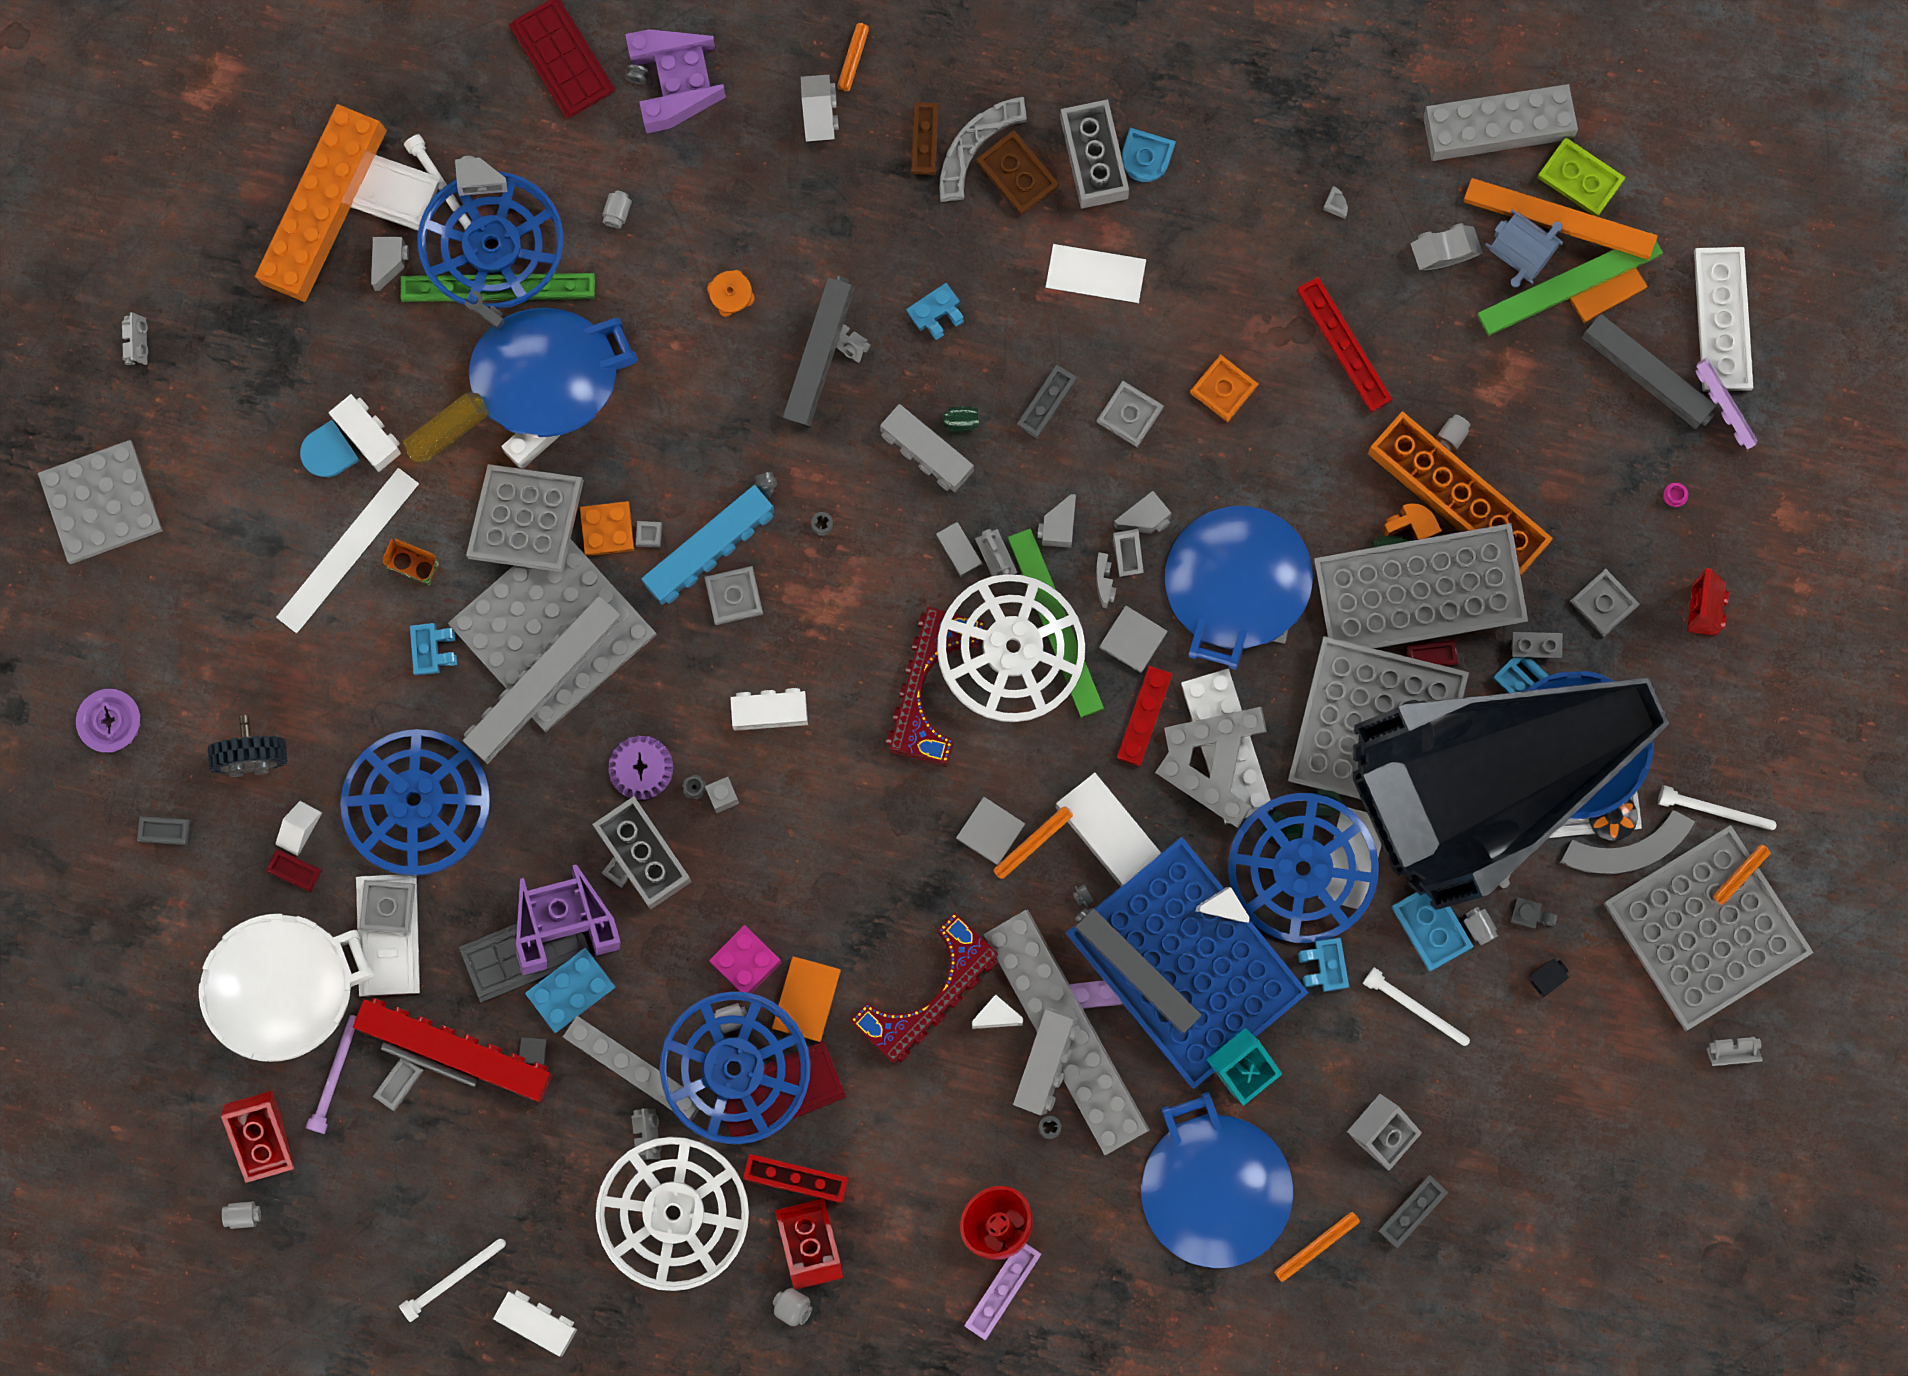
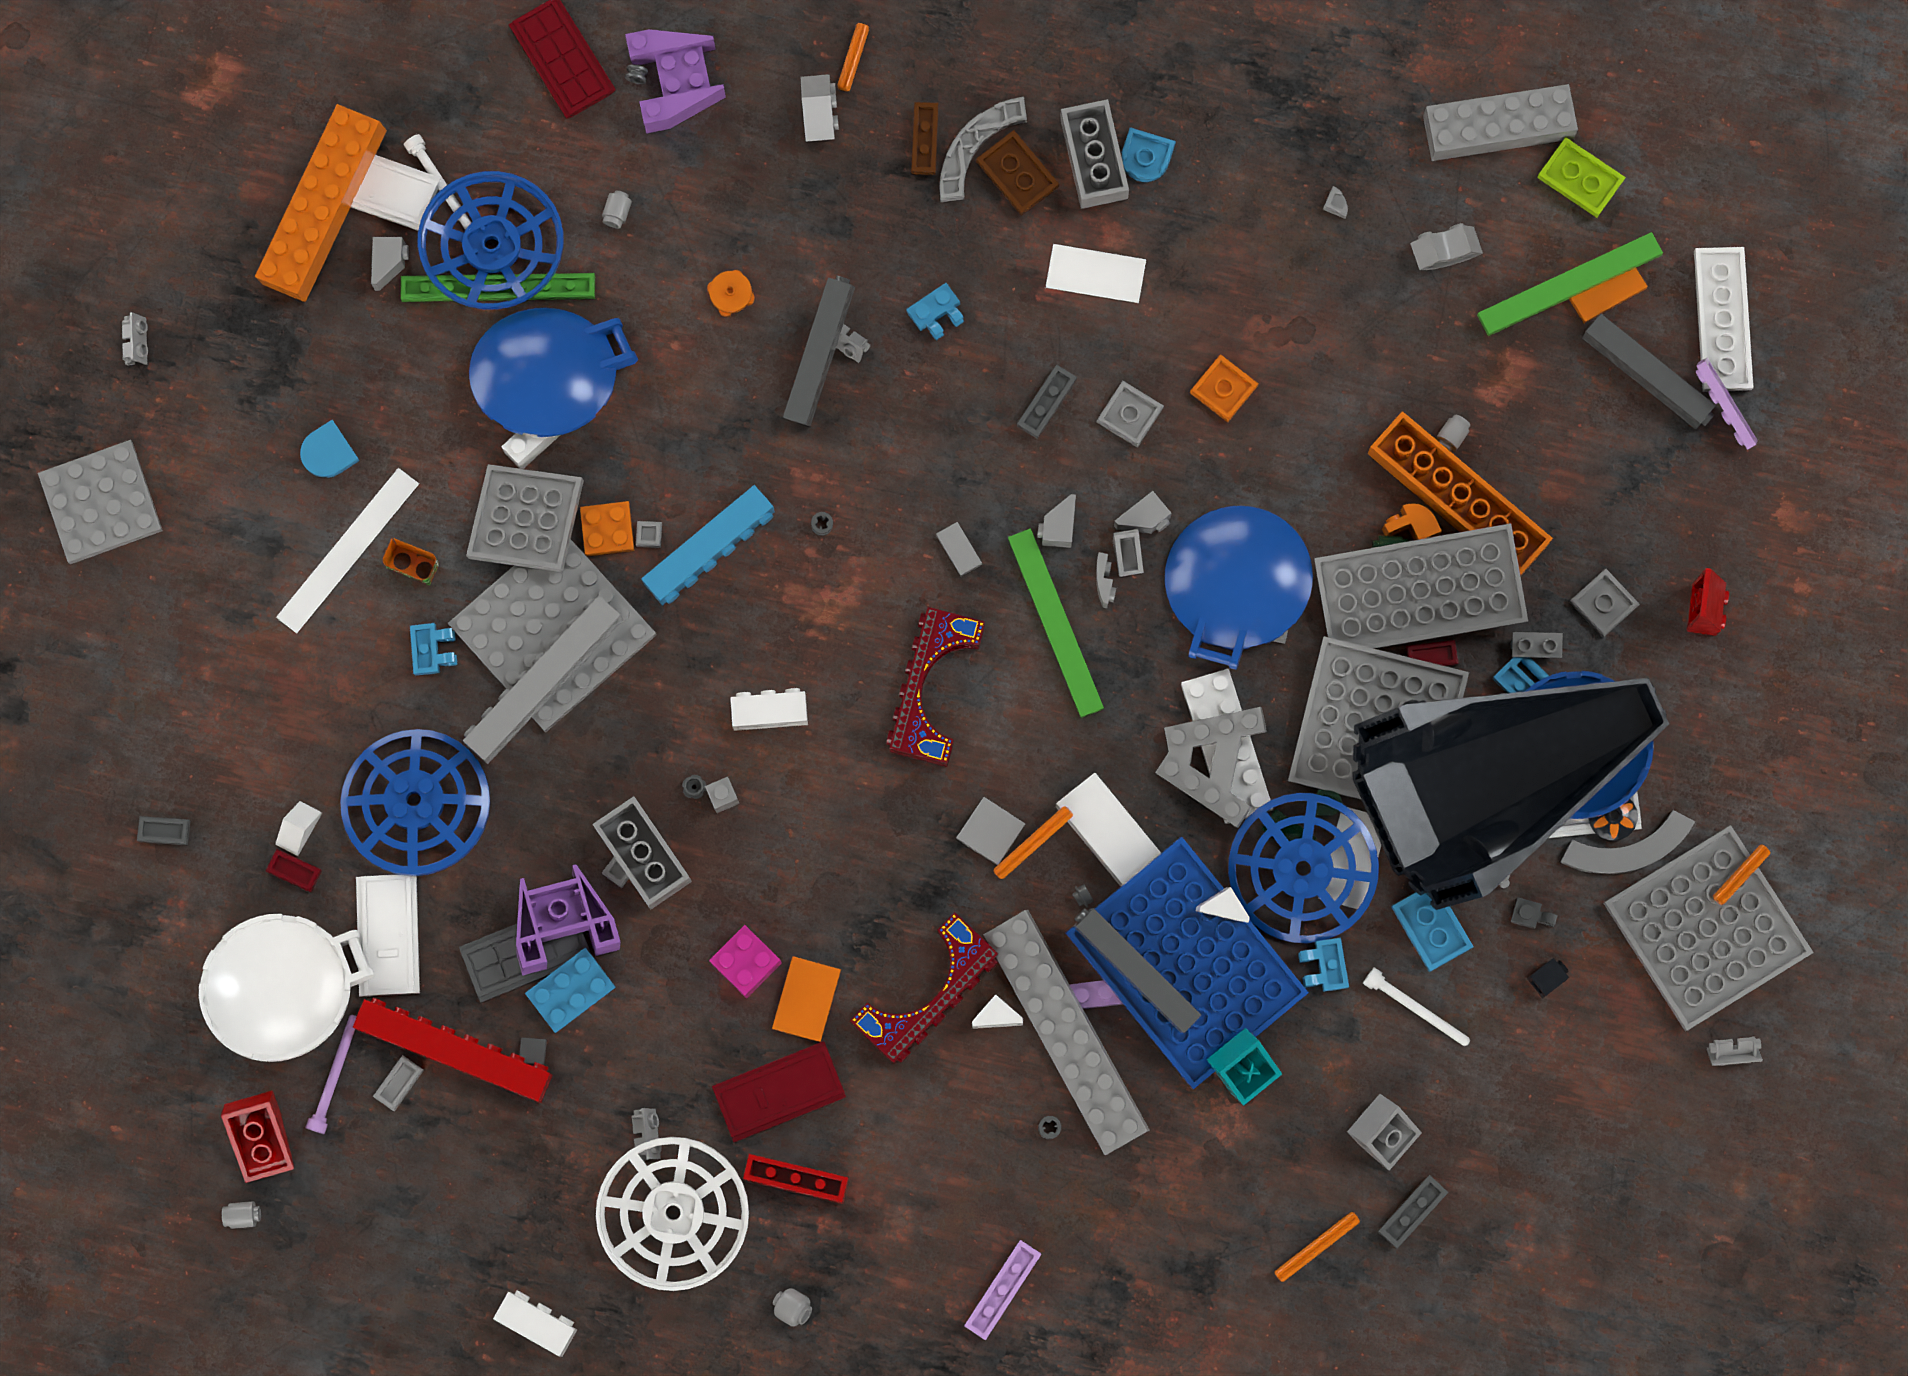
medium lavender gear [76,689,141,753] -> none
black wheel [207,715,288,777] -> none
white brick [329,394,401,472] -> none
light grey tile [359,880,415,934] -> none
dark grey bar [381,1041,478,1087] -> none
white piece [399,1239,506,1322] -> none
clear yellow brick [402,393,490,462] -> none
light grey slope [455,156,508,196] -> none
dark grey plate [465,291,505,330] -> none
light grey brick [563,1016,704,1121] -> none
medium lavender gear [608,735,673,800] -> none
blue dish [660,992,810,1144] -> none
light grey tile [705,566,763,625] -> none
light grey brick [714,1003,747,1034] -> none
dark grey plate [753,472,778,498] -> none
red slope [775,1199,843,1290] -> none
light grey brick [880,404,974,492] -> none
white dish [937,574,1085,722] -> none
clear green brick [944,406,979,431] -> none
red piece [960,1186,1033,1260] -> none
light grey hinge [975,529,1017,576] -> none
light grey brick [1013,1008,1080,1115] -> none
light grey tile [1099,606,1168,673] -> none
red plate [1117,666,1173,767] -> none
blue dish [1141,1092,1293,1268] -> none
red plate [1297,277,1392,413] -> none
orange tile [1464,178,1658,260] -> none
light grey brick [1464,907,1498,946] -> none
sand blue container [1485,209,1563,288] -> none
white piece [1658,785,1777,830] -> none
dark pink plate [1663,483,1688,507] -> none

